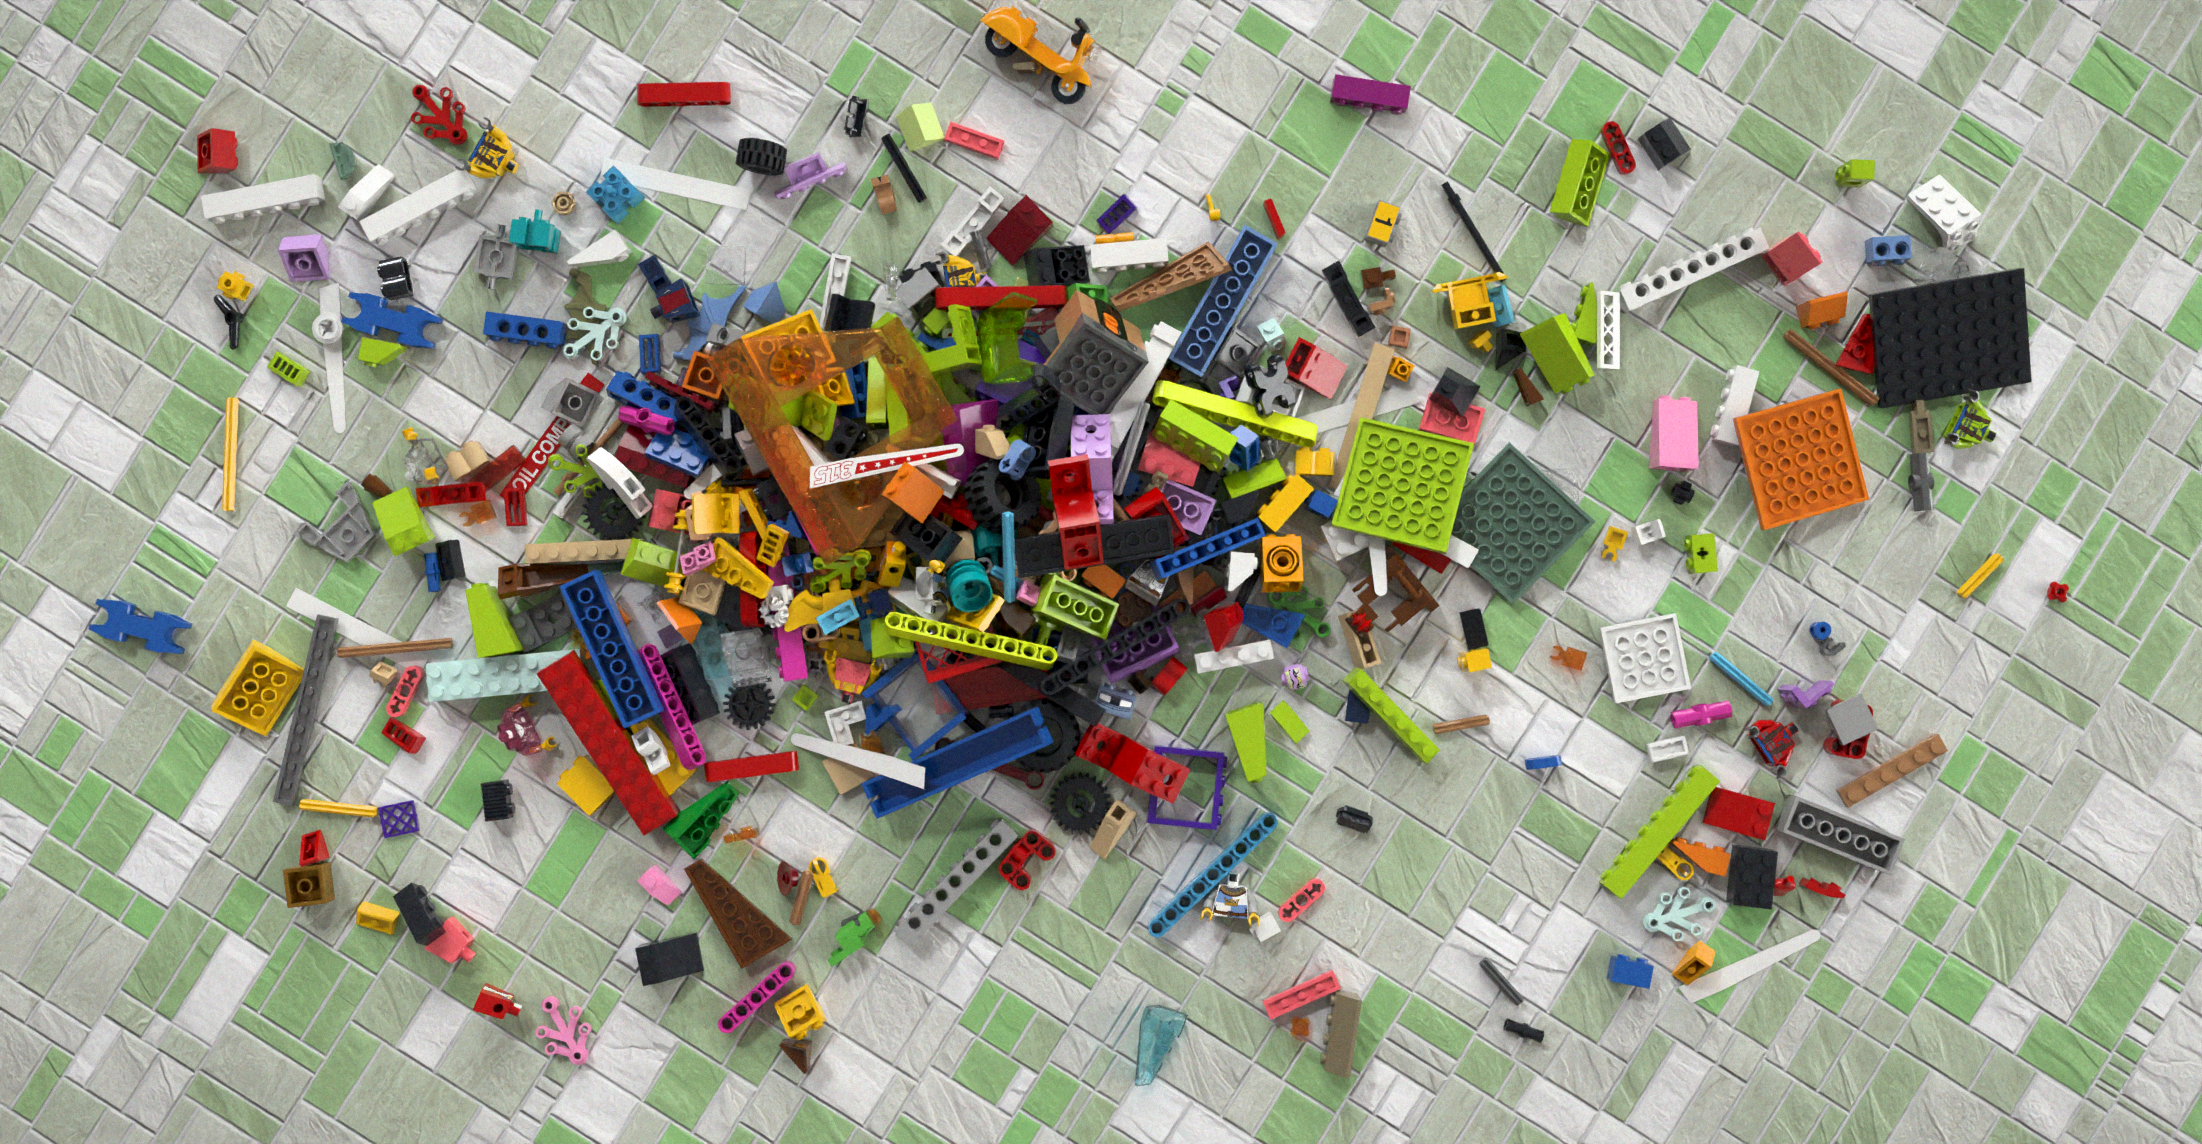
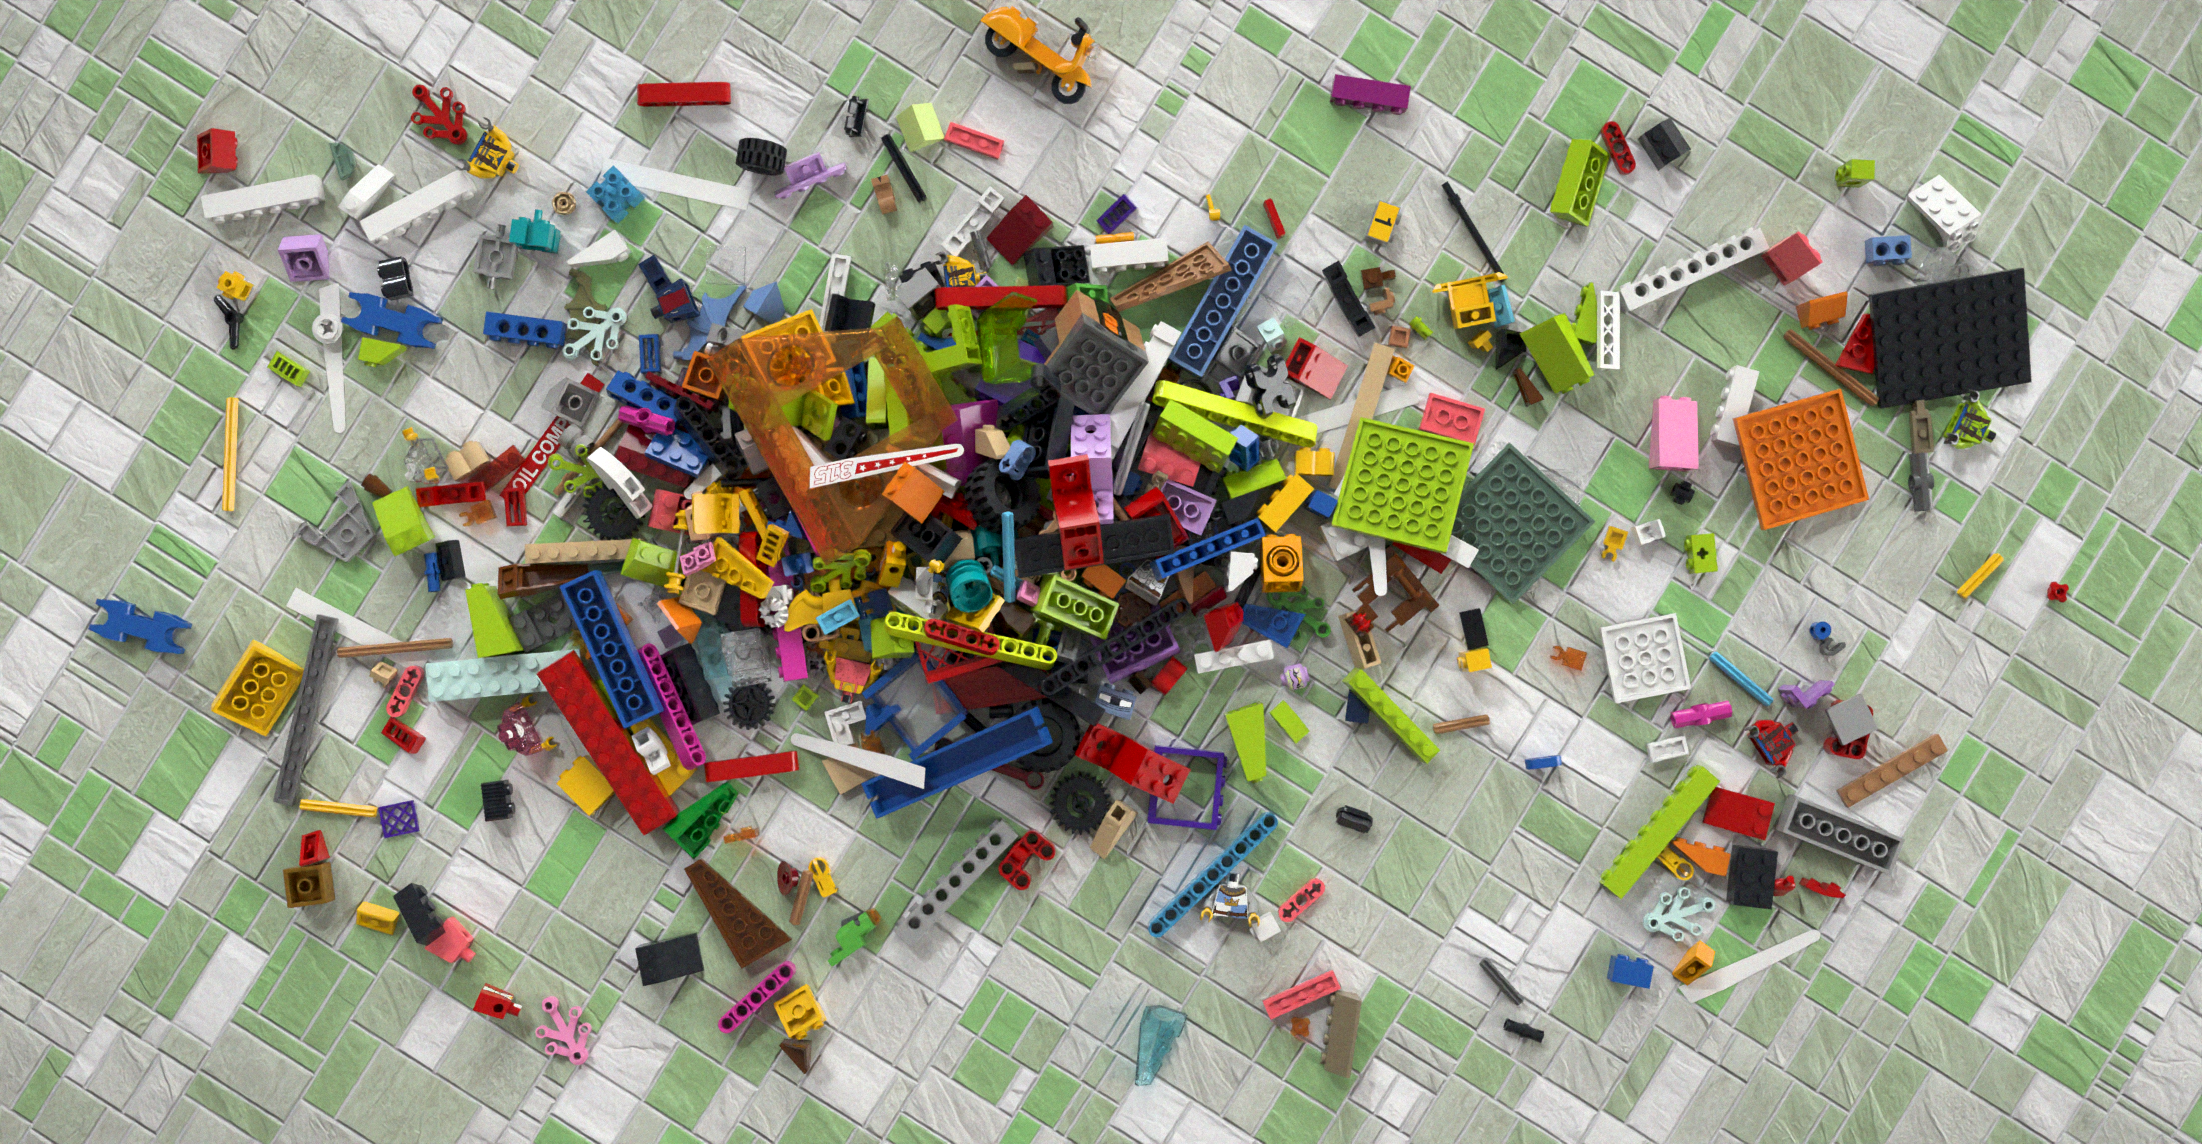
bright pink slope [637,864,682,906] -> none
black slope [1429,367,1481,418] -> none
none -> red beam [924,618,1000,656]
none -> lime pin [1409,316,1433,340]

